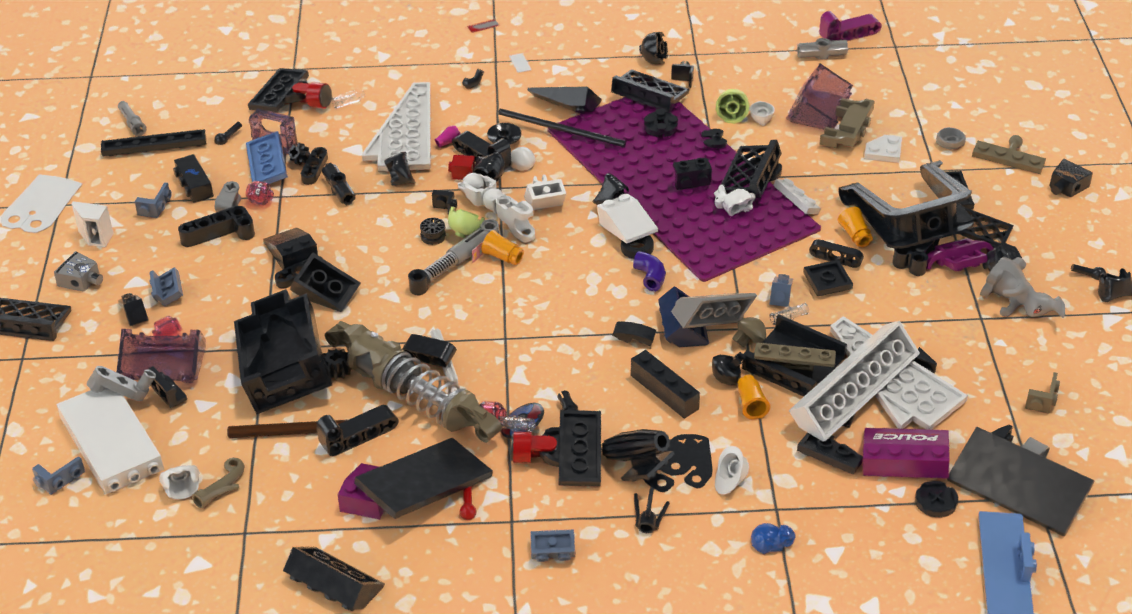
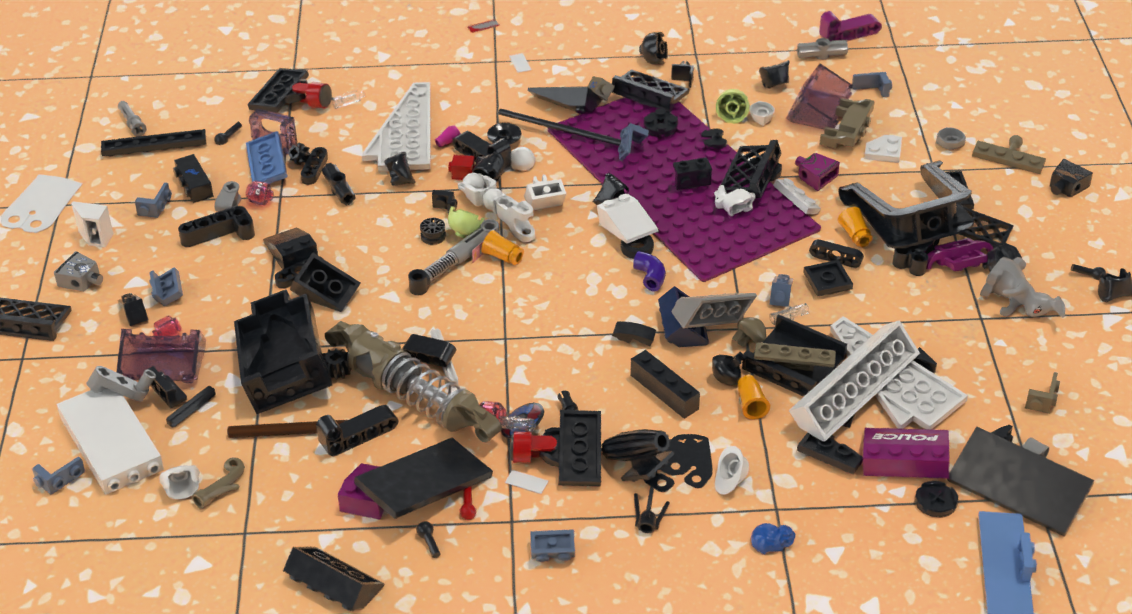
black arm [462,68,485,89] -> none
none -> black axle [166,386,216,427]
none -> black bar [416,521,441,558]
none -> white sticker [505,470,548,494]
none -> dark tan brick [587,76,615,101]
none -> sand blue bracket [618,123,649,160]
none -> black hair [759,60,790,88]
none -> magenta torso [795,153,840,191]
none -> sand blue bracket [852,71,892,97]

